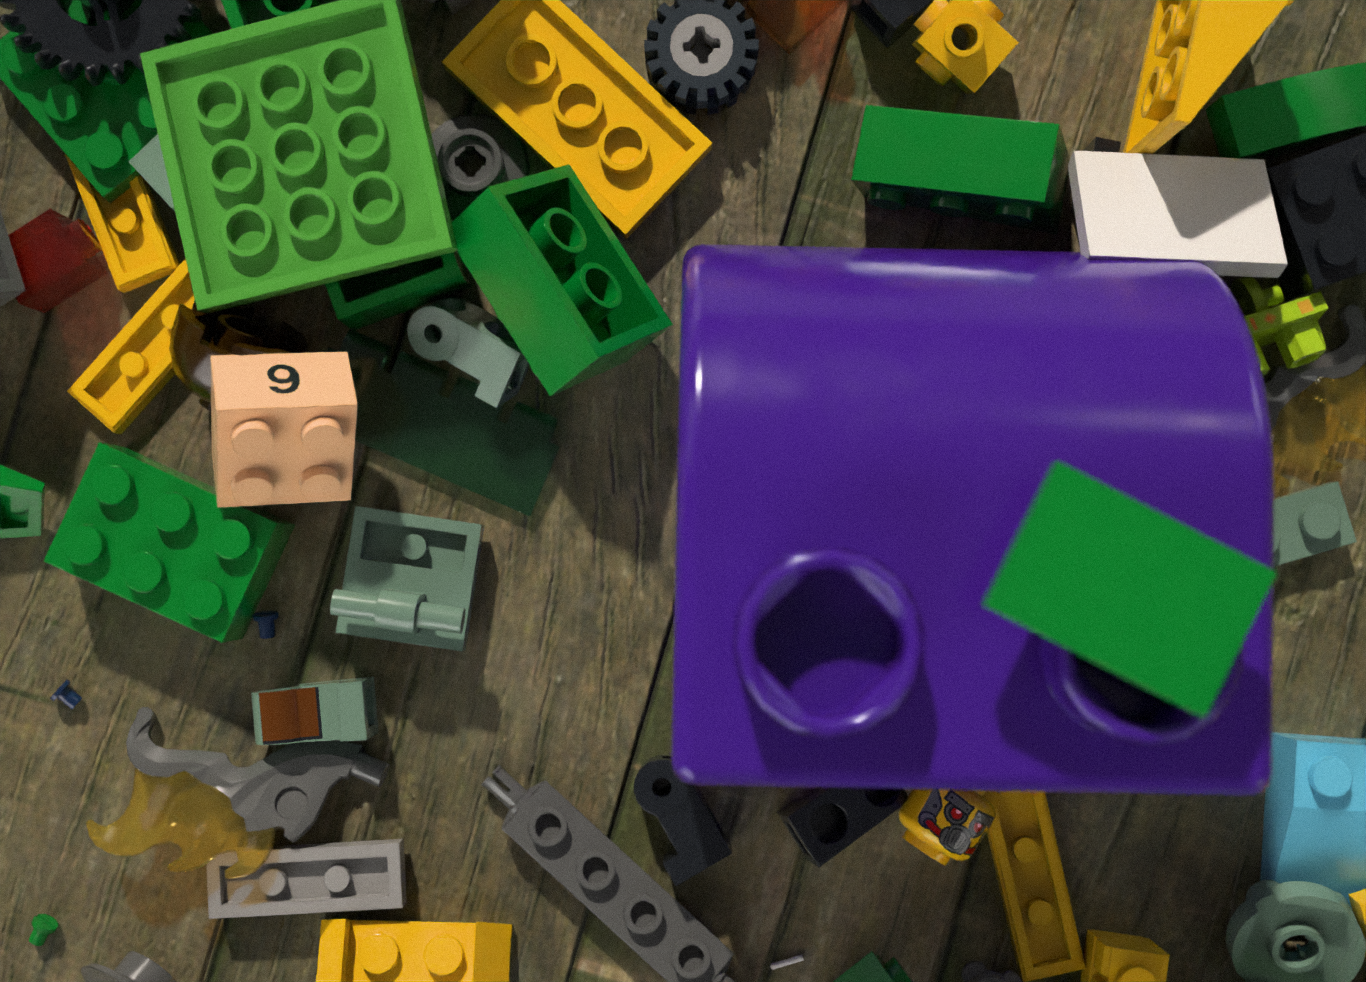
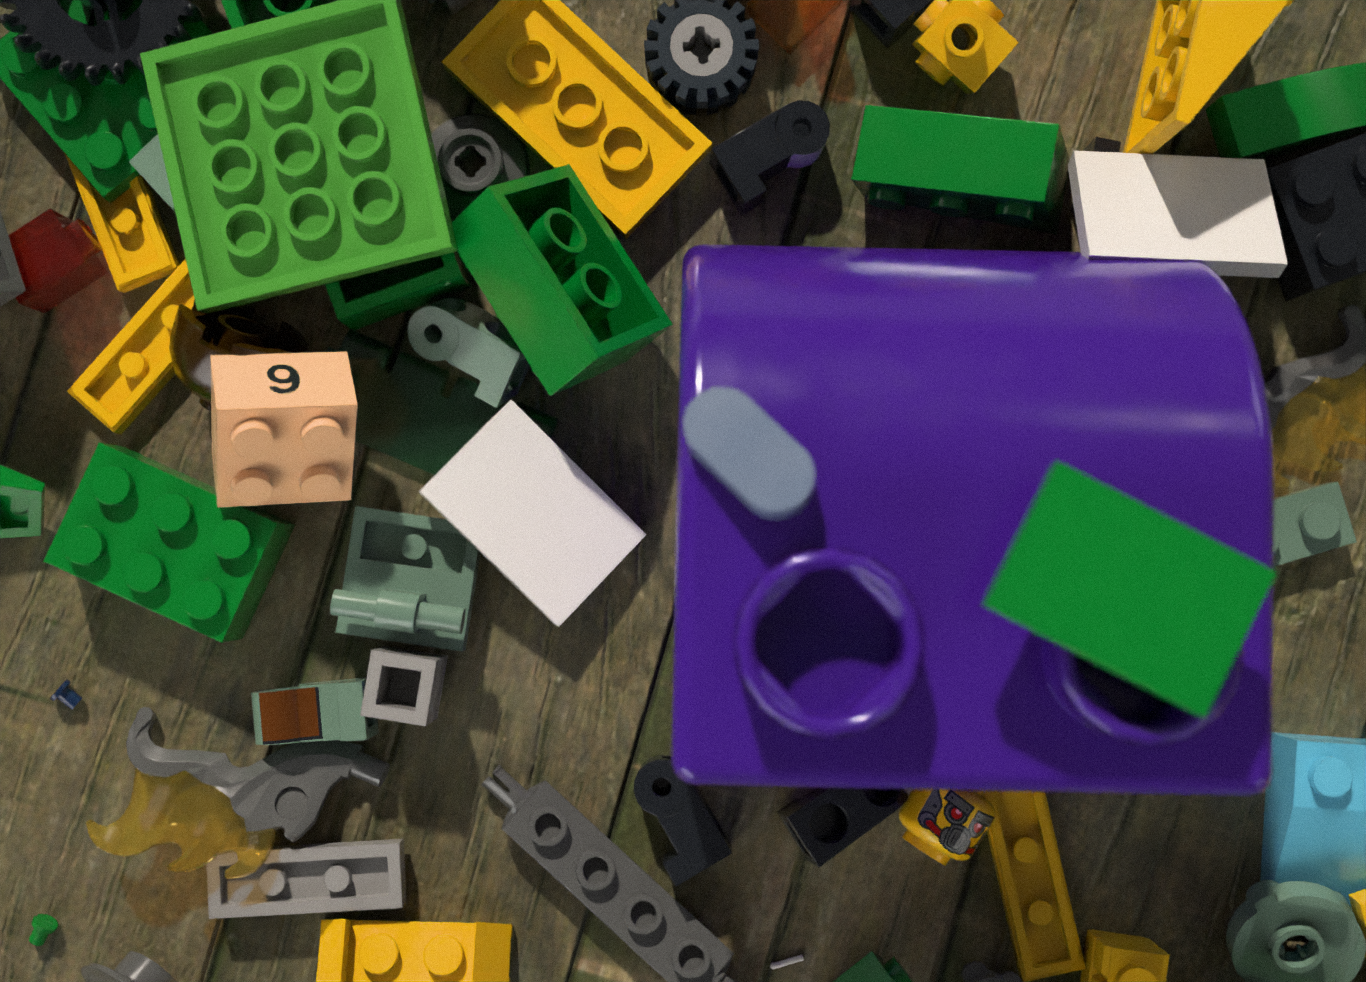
dark blue piece [253,610,279,639] -> none
lime hips [1231,277,1329,377] -> none
none -> light grey brick [360,646,448,726]
none -> white tile [418,399,647,627]
none -> sand blue tile [683,387,815,520]
none -> black leg [709,100,830,216]

